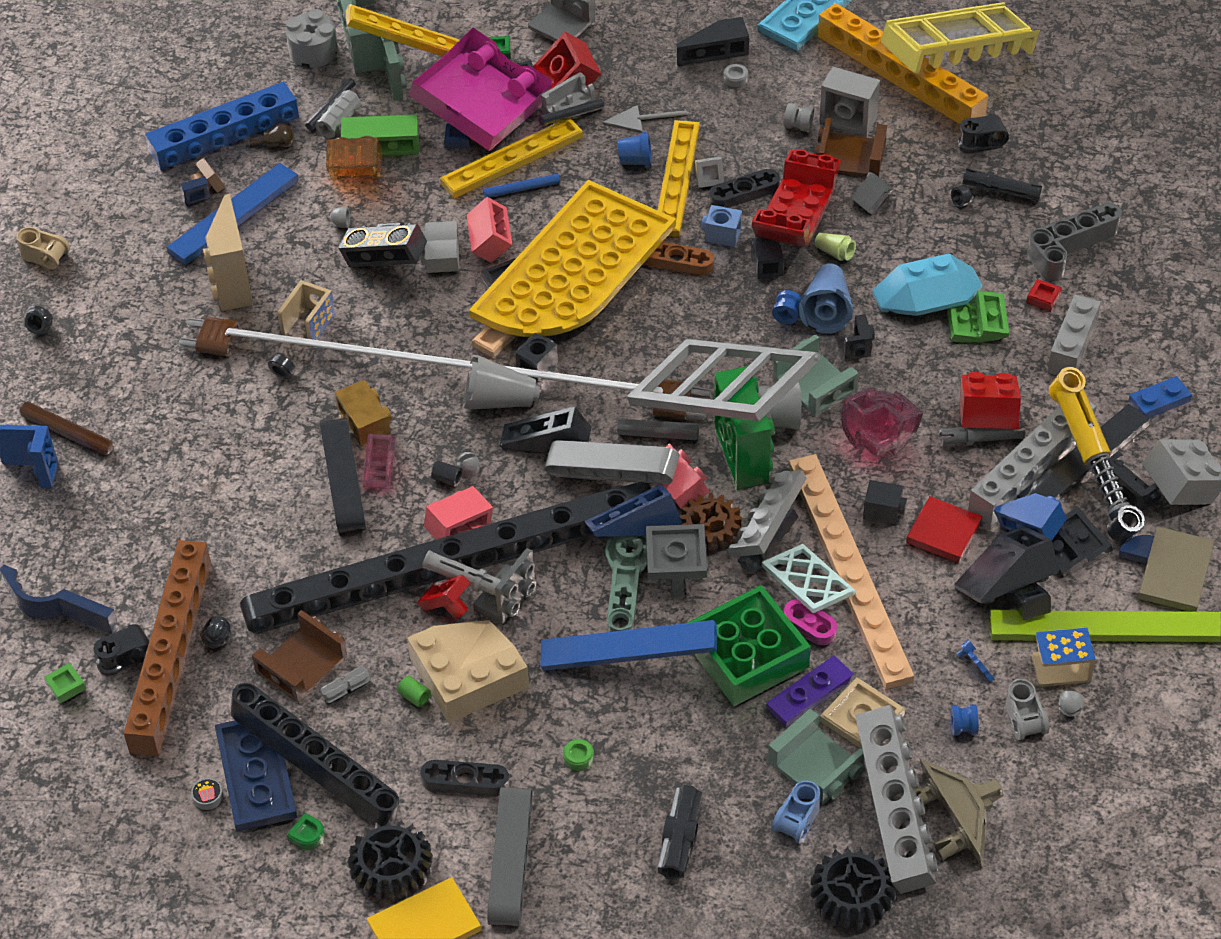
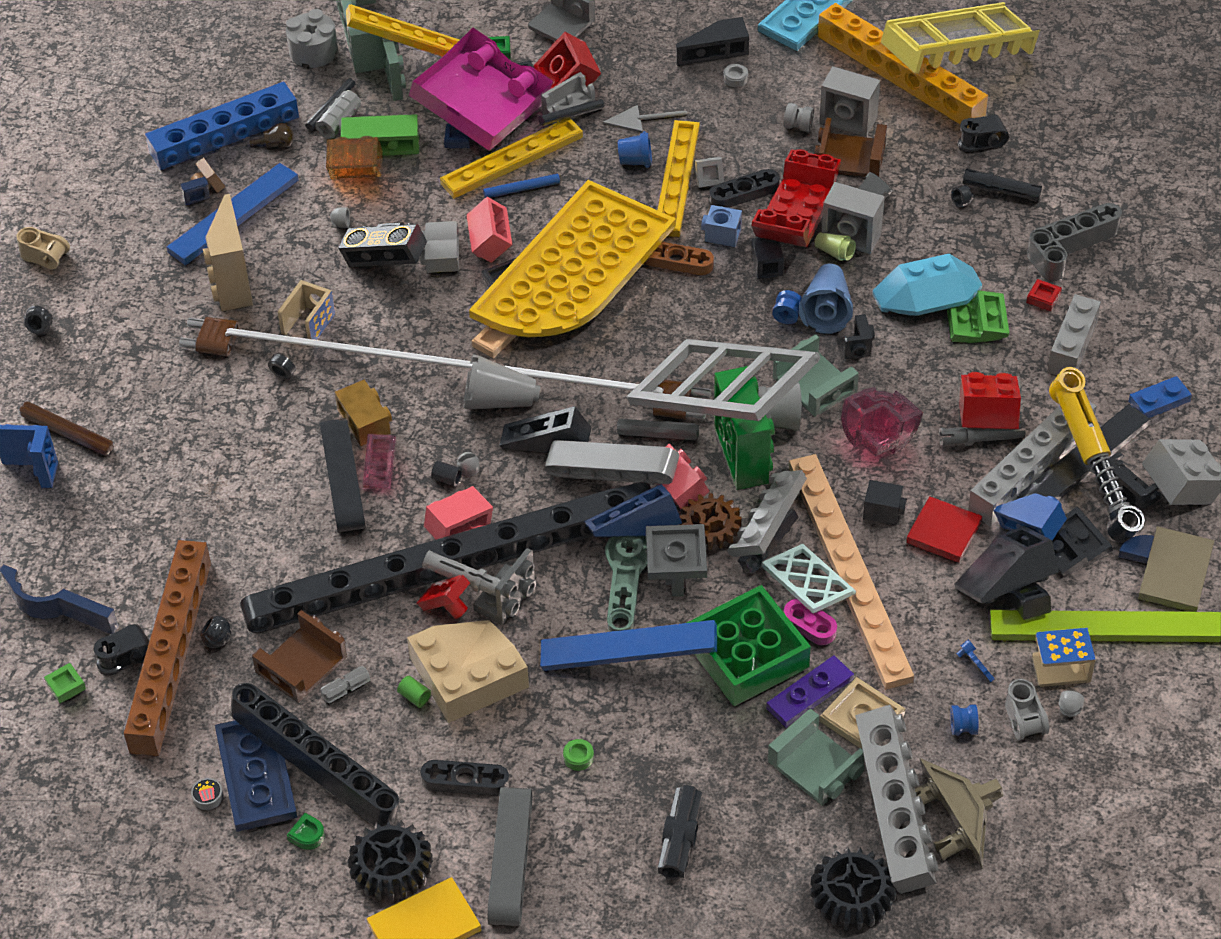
black brick [515,332,558,382] -> none
medium blue piece [771,781,820,844] -> none
none -> light grey brick [822,182,885,254]

